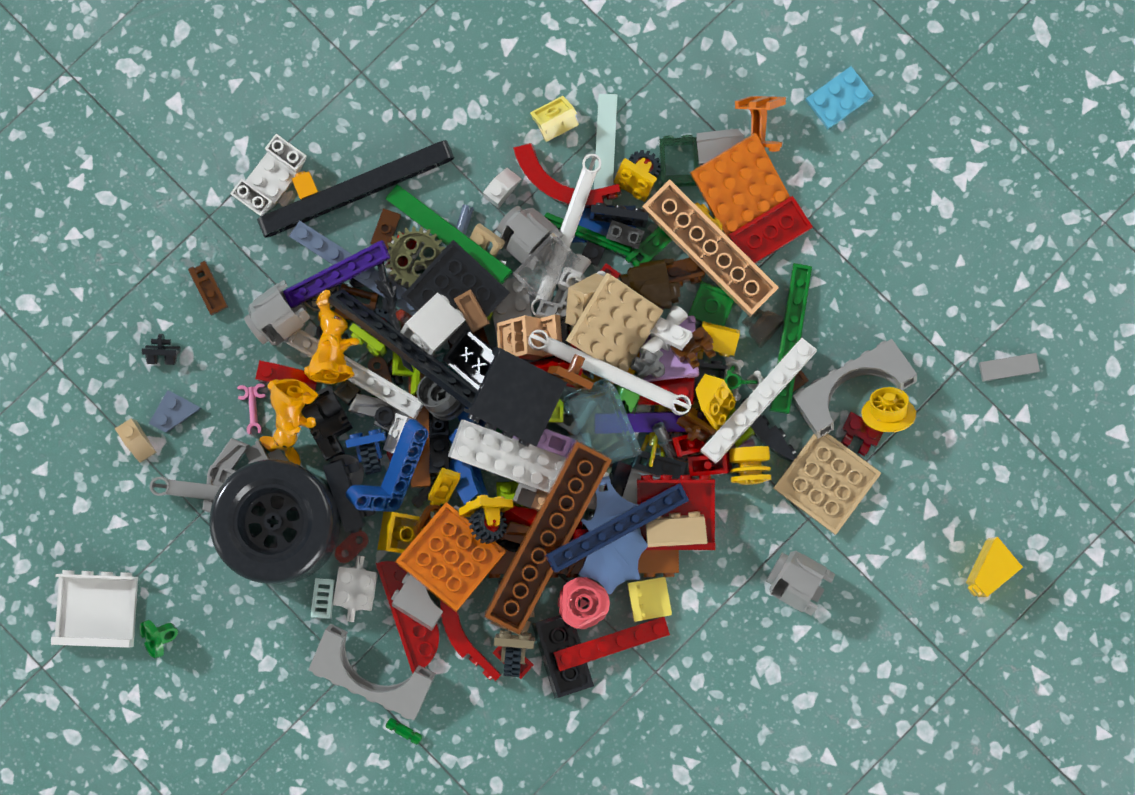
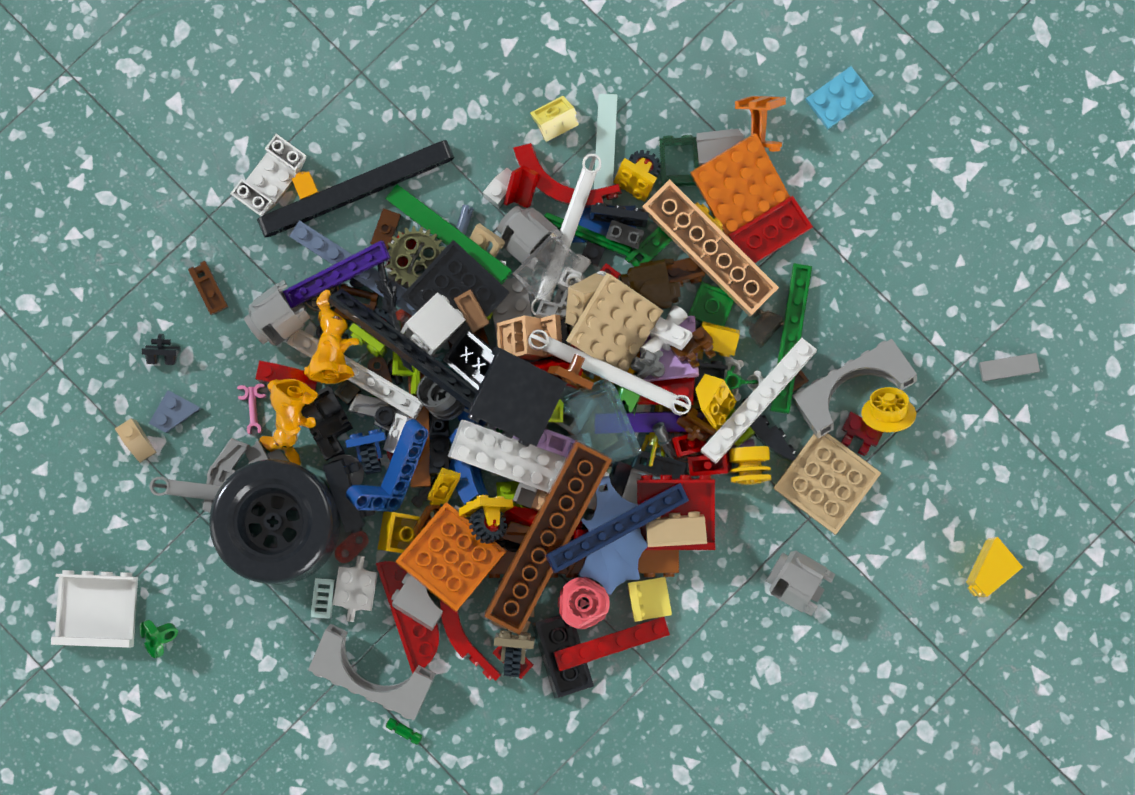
none -> red panel [504,165,539,208]

